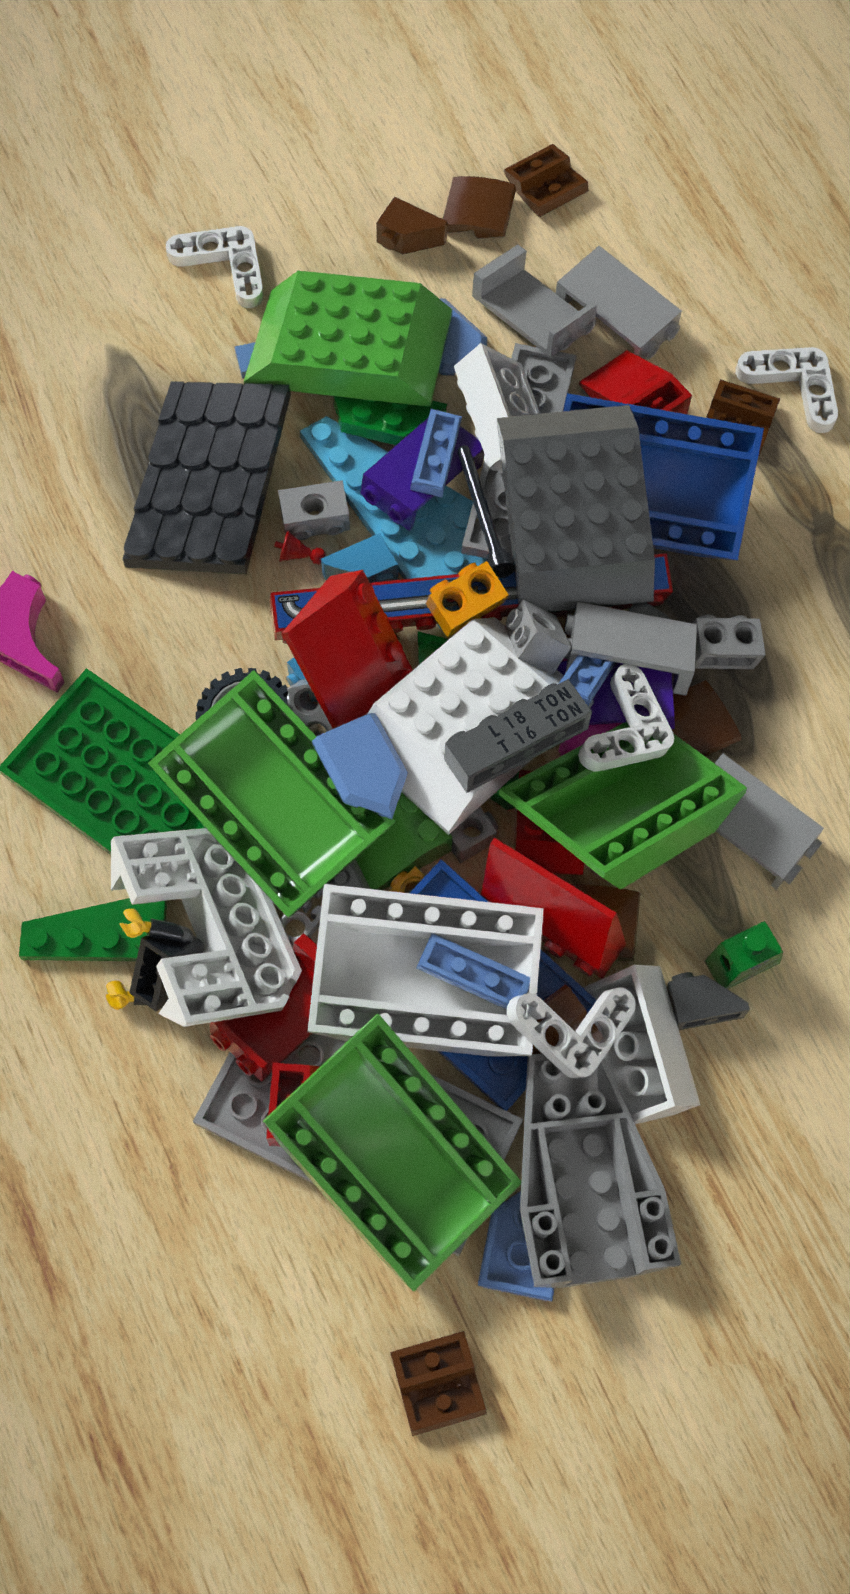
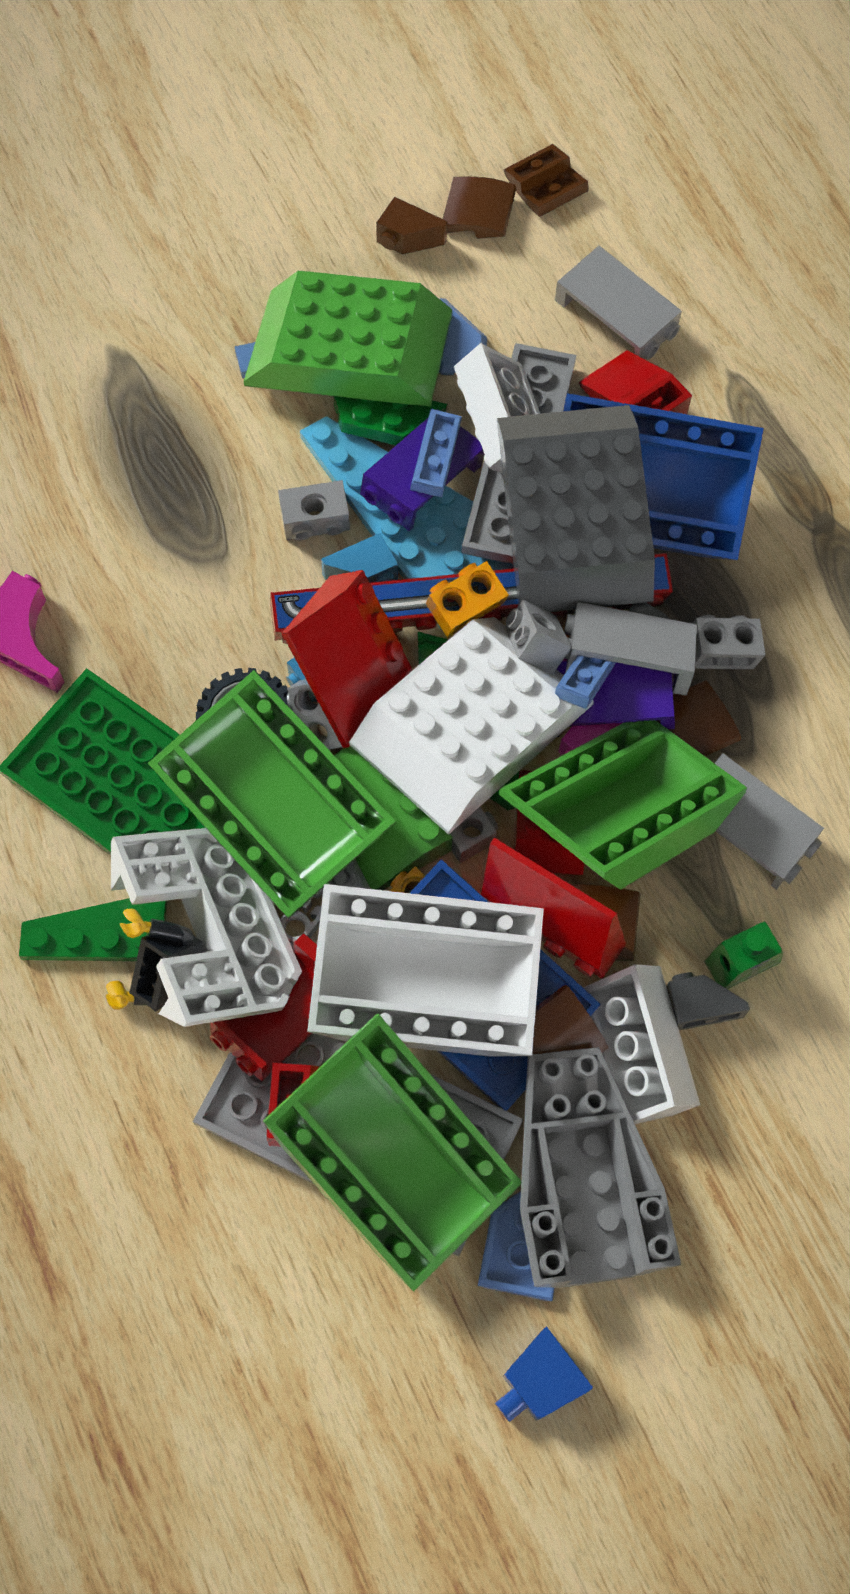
black piece [122,381,291,574] -> none
white beam [166,226,263,308] -> none
red piece [274,531,326,565] -> none
medium blue tile [312,713,408,819] -> none
reddish brown slope [390,1331,487,1437] -> none
medium blue tile [416,934,530,1009] -> none
dark grey brick [444,679,592,793] -> none
black piece [458,445,515,579] -> none
light grey panel [472,244,597,358] -> none
white beam [507,987,636,1078] -> none
white beam [578,664,674,771] -> none
reddish brown slope [706,379,780,456] -> none
white beam [735,347,838,433] -> none
none -> blue torso [495,1327,593,1422]

